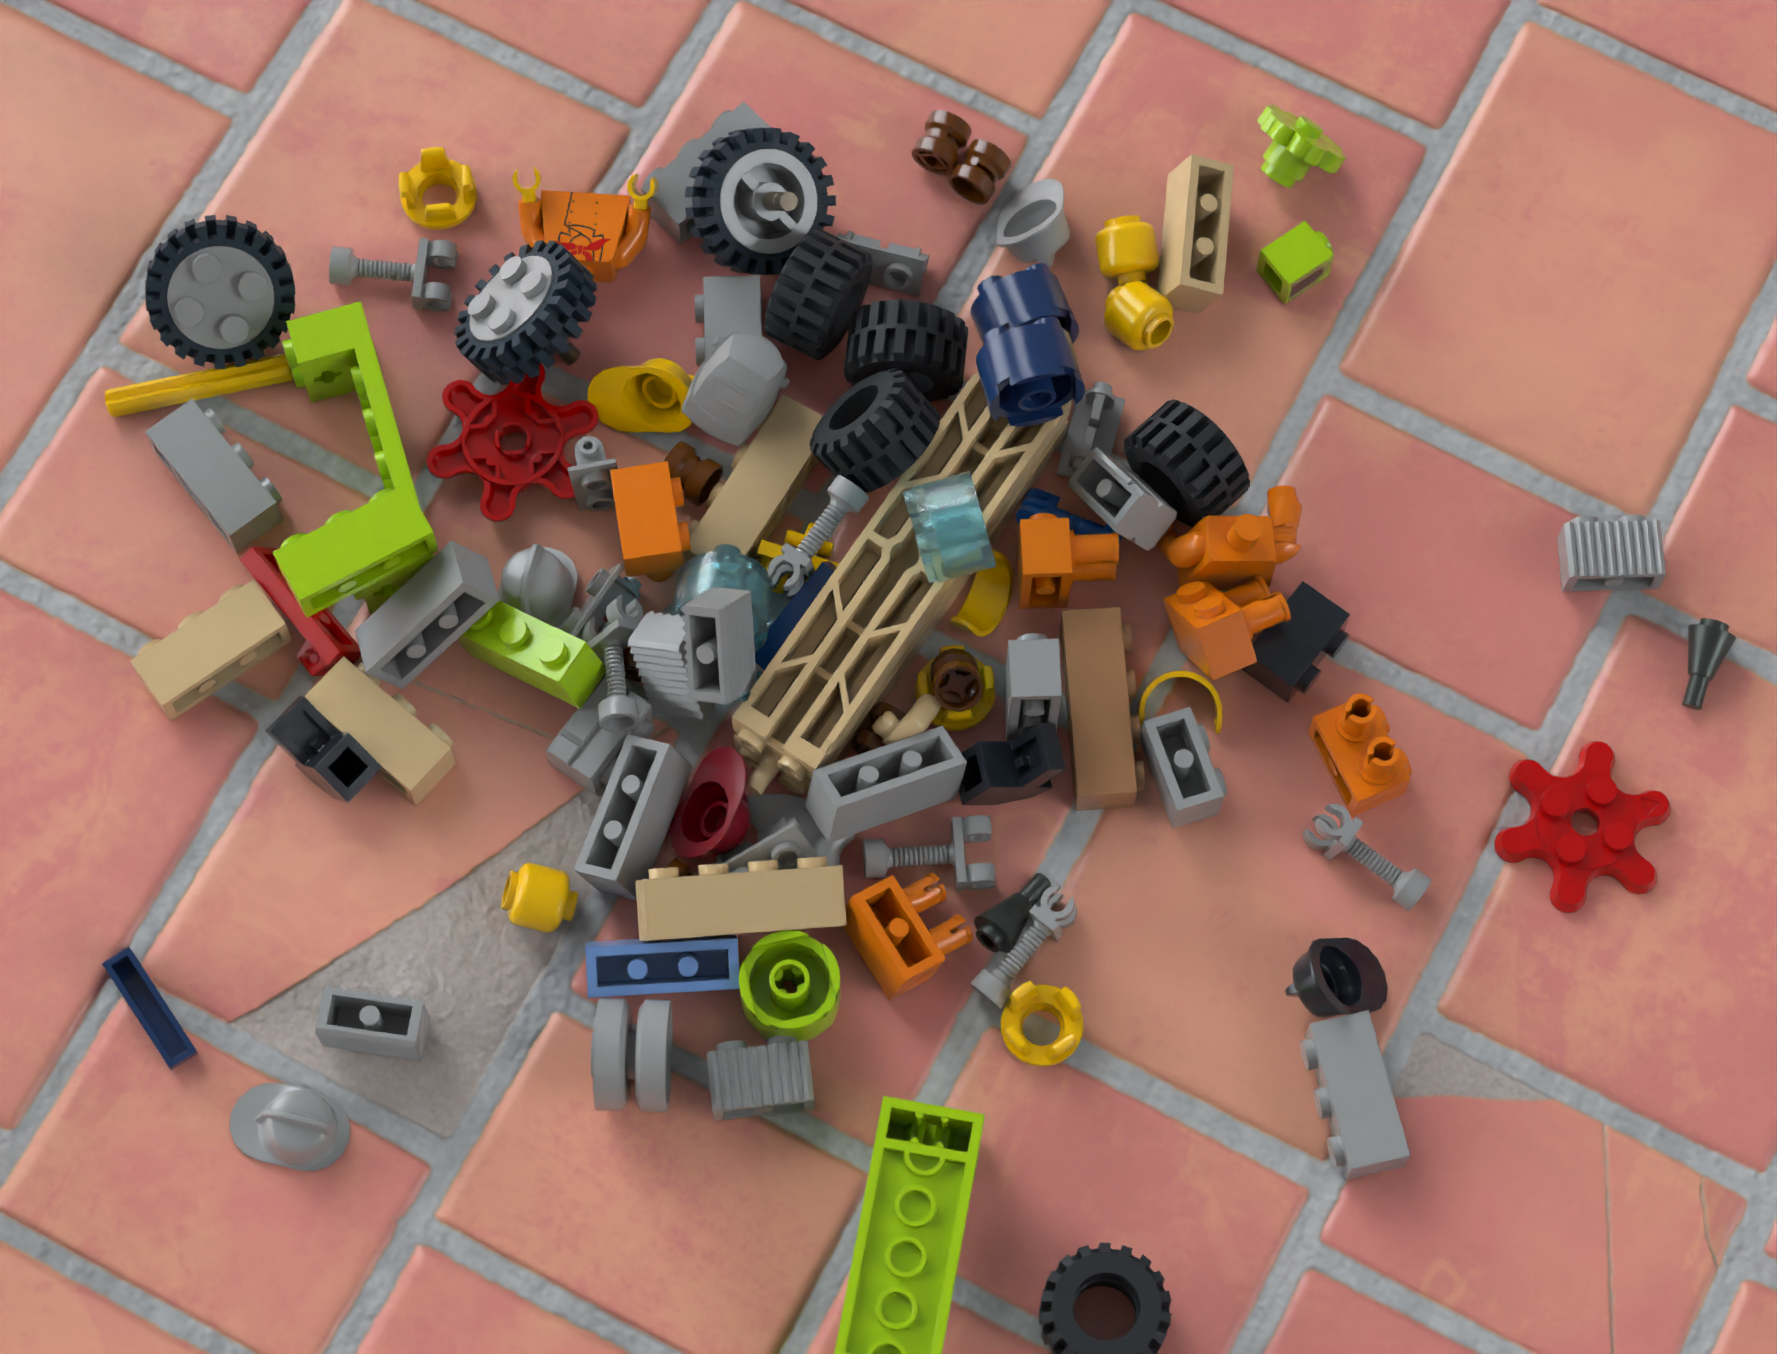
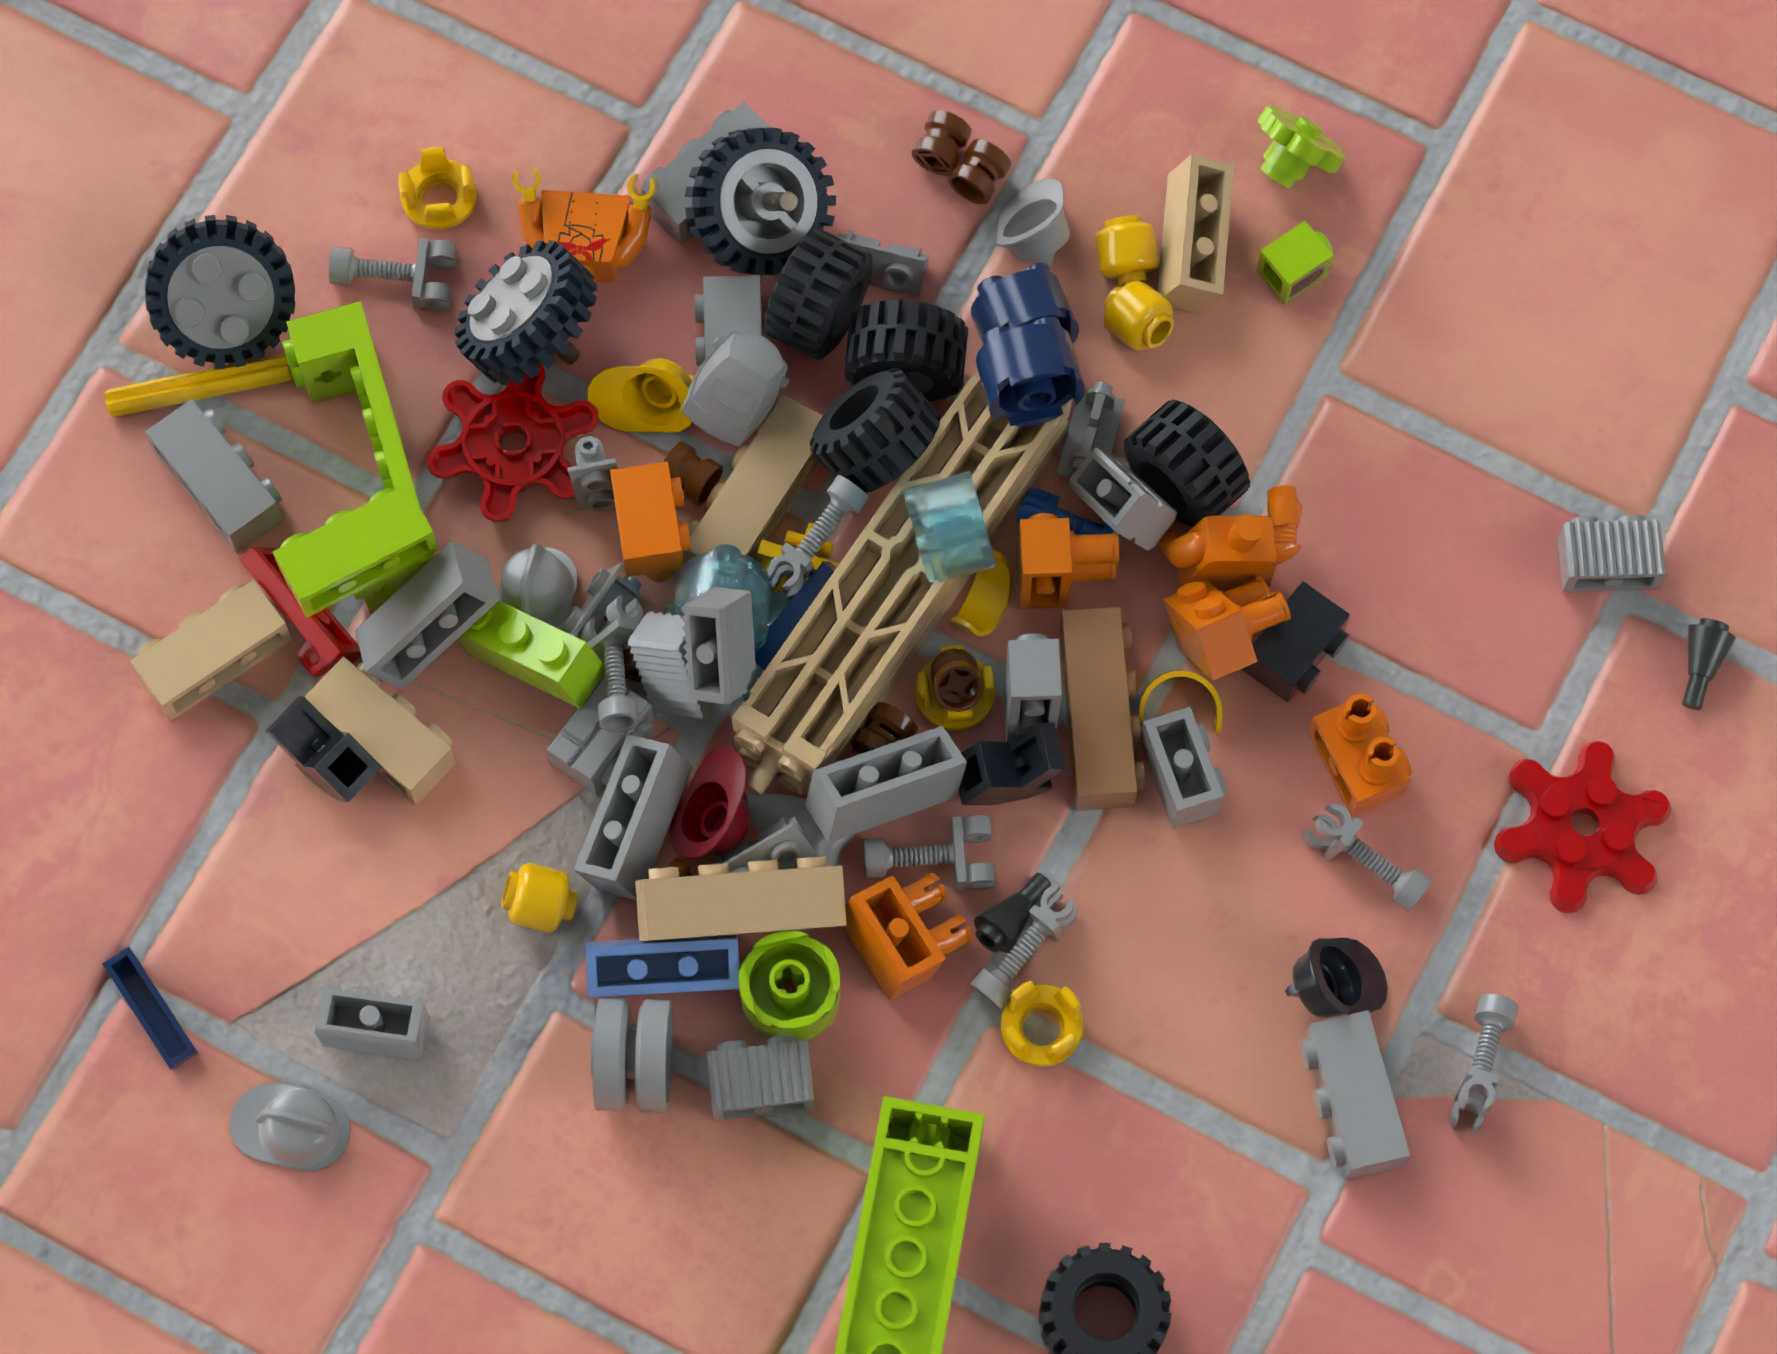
tan arm [873,694,941,745] -> none
none -> light grey bar [1449,994,1518,1135]

